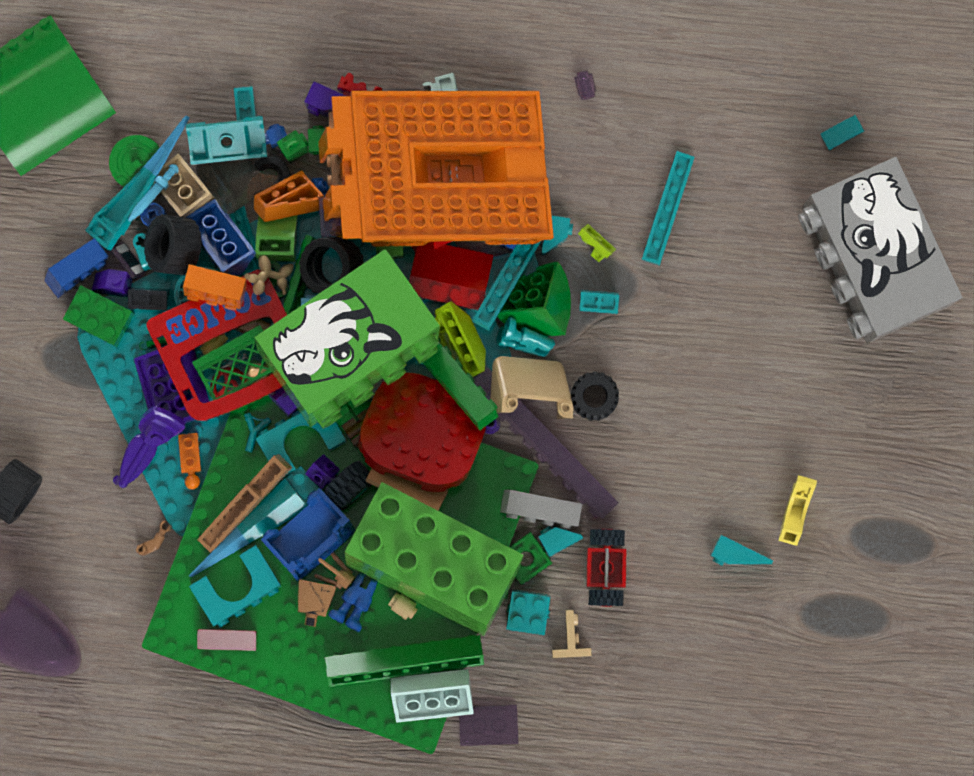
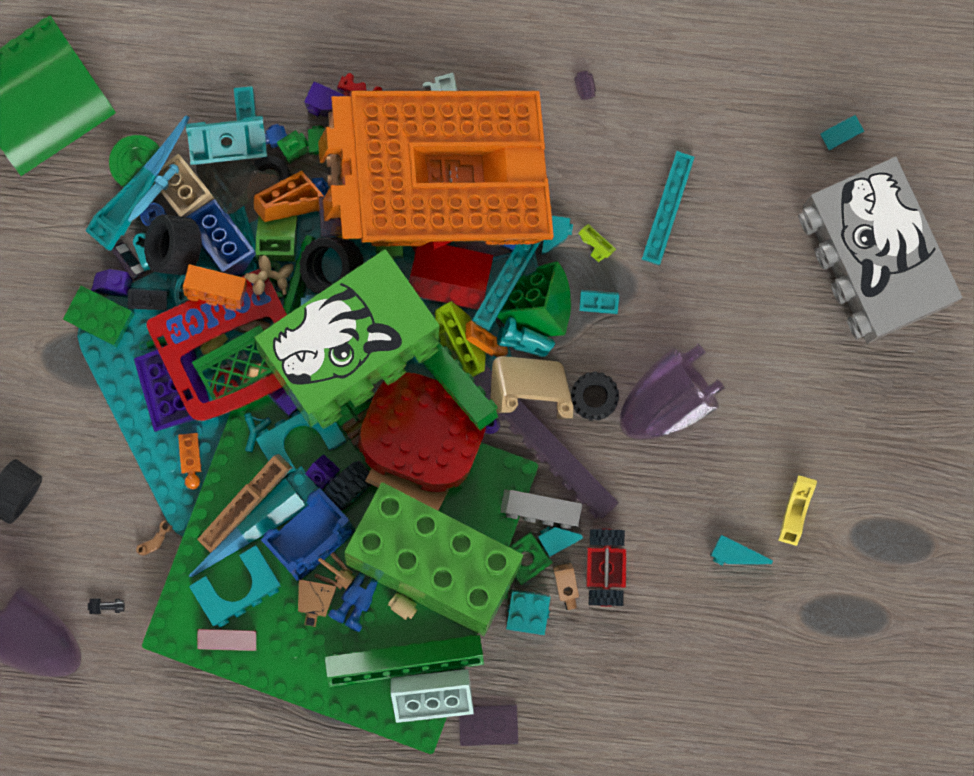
blue wedge [44,238,108,298] -> none
dark purple piece [113,406,186,488] -> none
tan bracket [552,610,592,658] -> none
none -> black bar [88,598,125,614]
none -> orange plate [465,321,508,357]
none -> medium nougat torso [552,563,579,610]
none -> clear purple windscreen [619,343,725,440]

